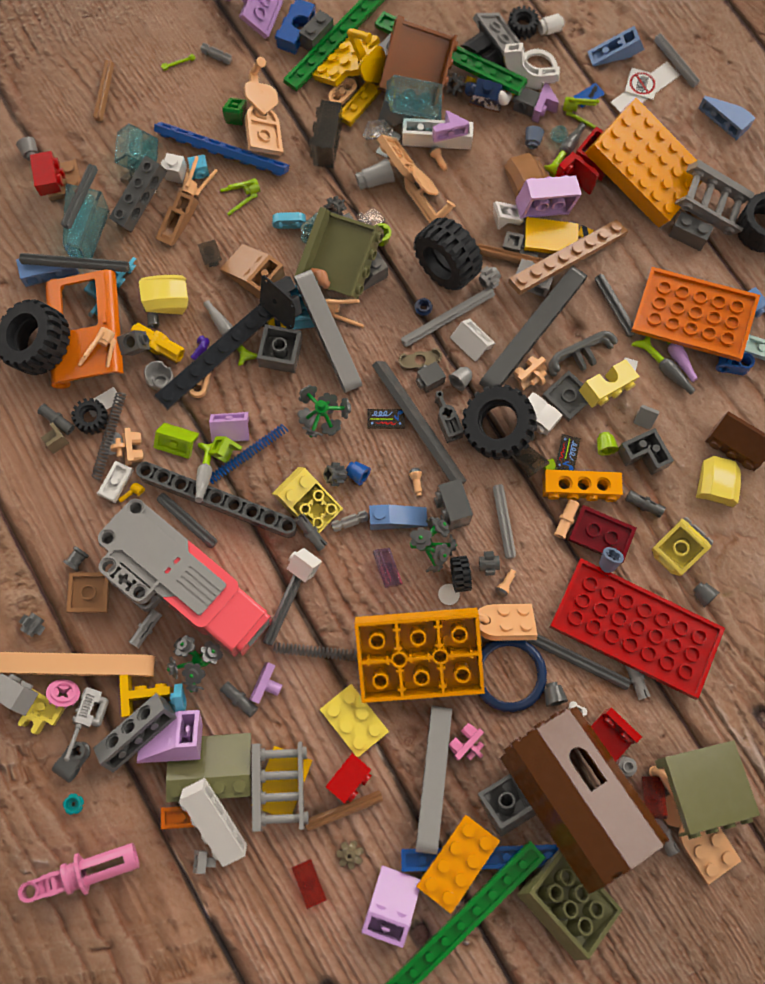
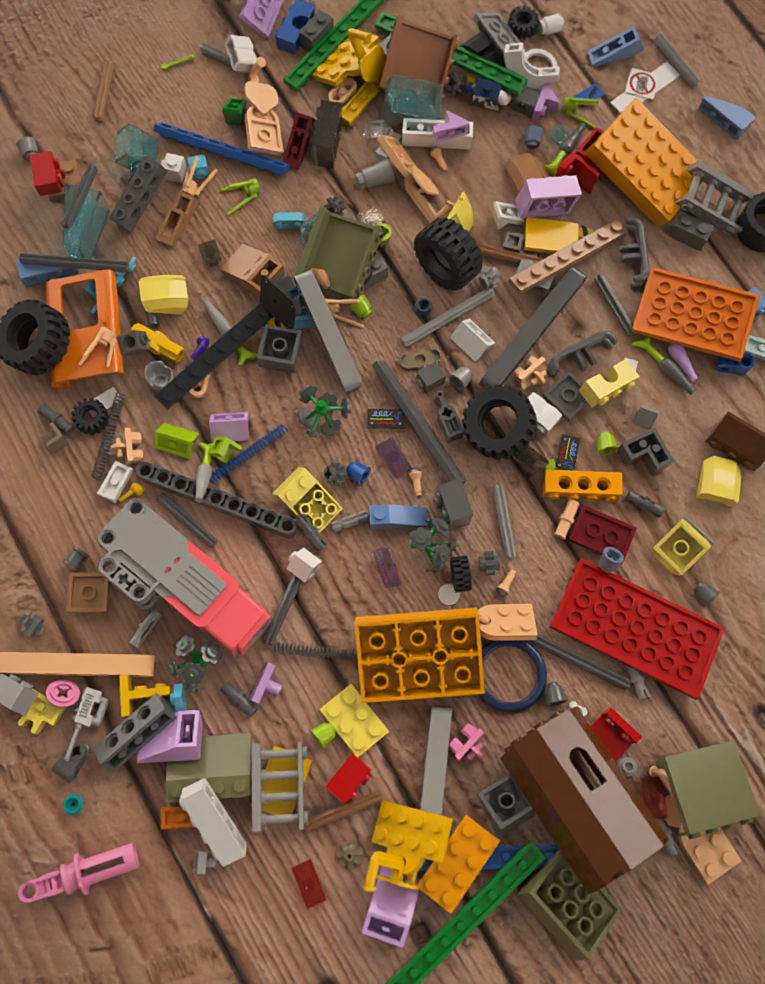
none -> white brick [225,35,257,73]
none -> dark red slope [283,112,317,170]
none -> lime hat [310,722,337,749]
none -> lime hat [349,295,373,319]
none -> yellow plate [363,800,453,892]
none -> plate [376,437,412,479]
none -> light yellow slope [447,192,475,232]
none -> dark grey piece [619,217,650,289]

